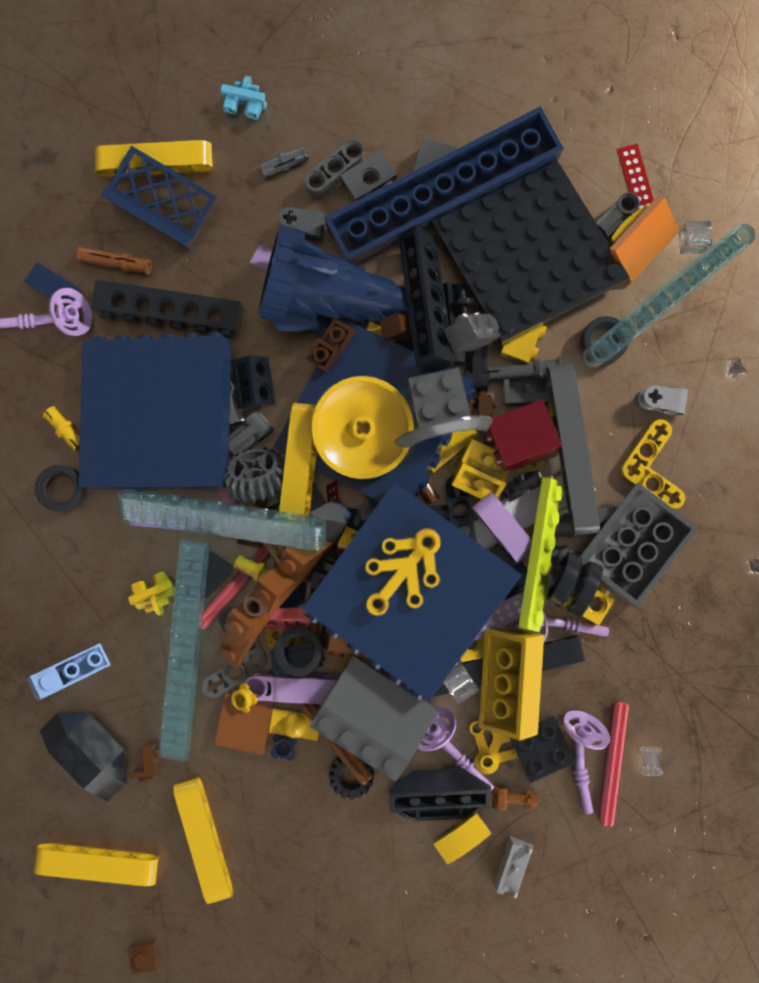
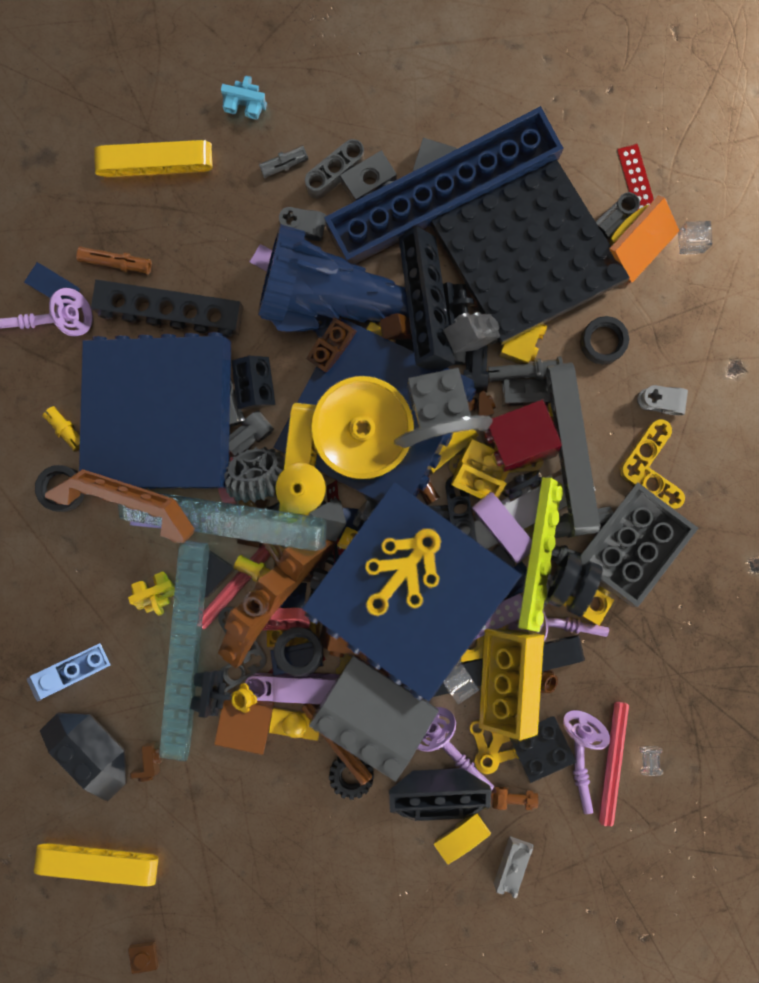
dark blue fence [101,146,217,249] -> none
yellow beam [174,777,233,904] -> none
dark blue plate [271,734,297,761] -> none
clear light blue beam [583,224,756,367] -> none
none -> dark orange slope [45,469,195,543]
none -> black hips [190,670,232,718]
none -> yellow dish [276,463,326,514]
none -> reddish brown plate [540,670,558,693]

